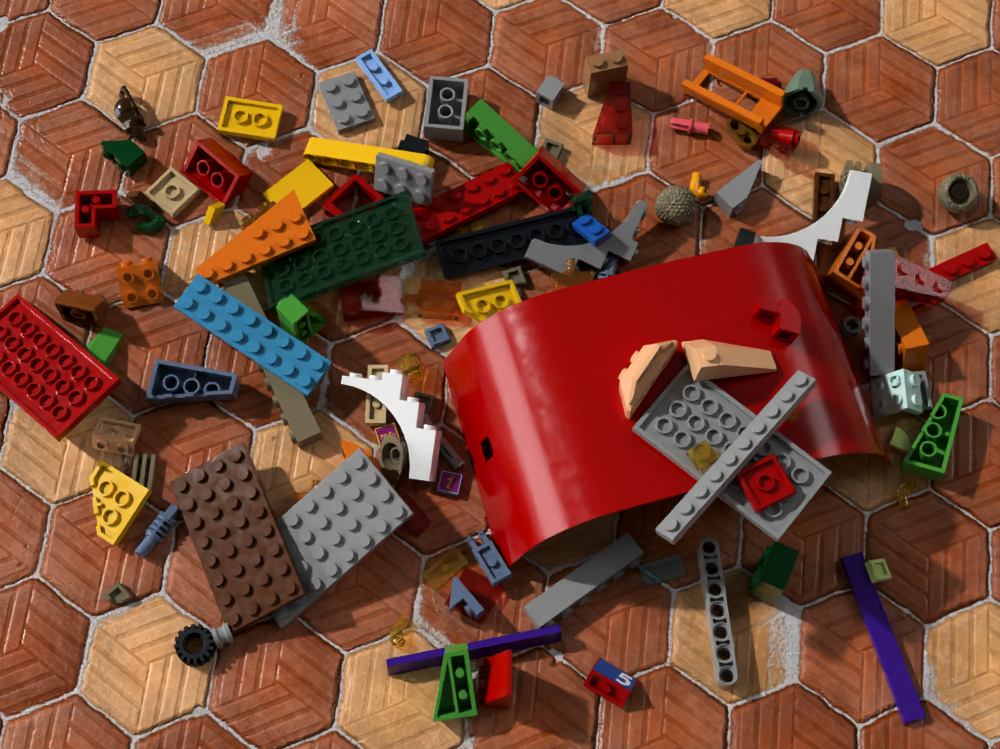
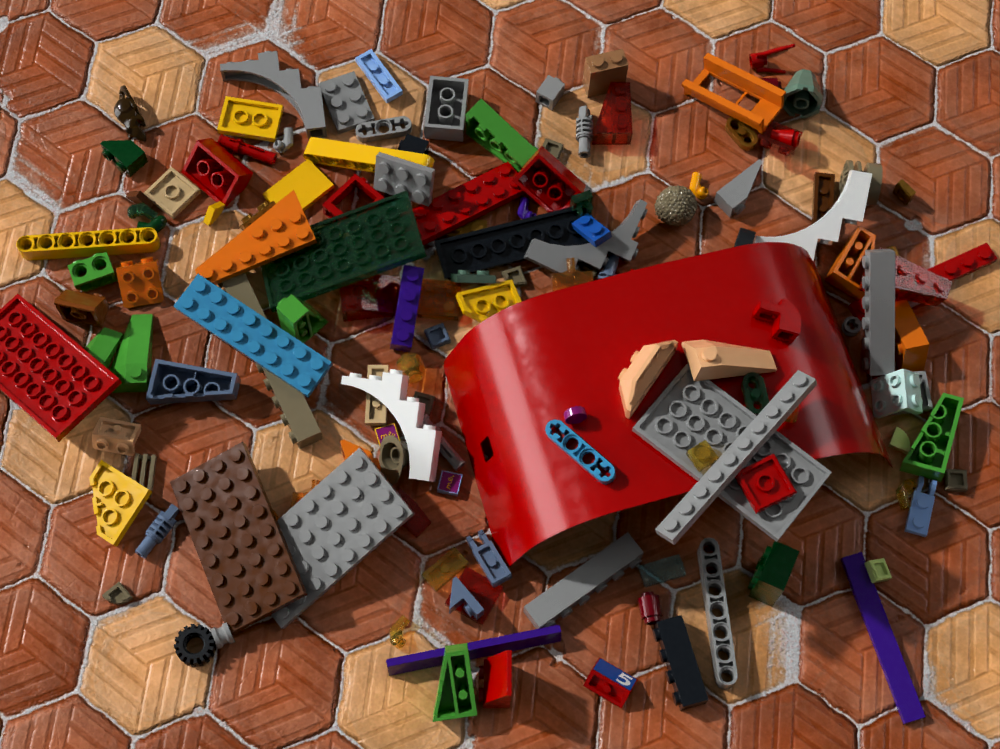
red brick [74,190,121,238] -> none
coral axle [670,117,709,136] -> none
dark tan hair [937,173,980,214] -> none
none -> yellow beam [16,227,161,261]
none -> bright green brick [67,252,118,292]
none -> bright green wedge [110,314,153,393]
none -> red pin [218,134,277,165]
none -> light grey arch [220,51,327,139]
none -> light grey arm [273,127,293,153]
none -> light grey beam [355,116,412,143]
none -> dark purple brick [390,265,424,352]
none -> sand green plate [451,270,496,283]
none -> dark purple arm [517,197,536,219]
none -> dark azure beam [545,419,616,484]
none -> magenta tile [563,406,587,424]
none -> light grey hinge [576,106,593,158]
none -> dark red brick [638,591,663,625]
none -> black brick [652,615,709,711]
none -> clear green plate [741,372,769,415]
none -> red plant [749,44,795,74]
none -> pearl gold tile [893,179,916,205]
none -> light blue hinge [904,476,937,537]
none -> dark tan tile [944,469,968,492]

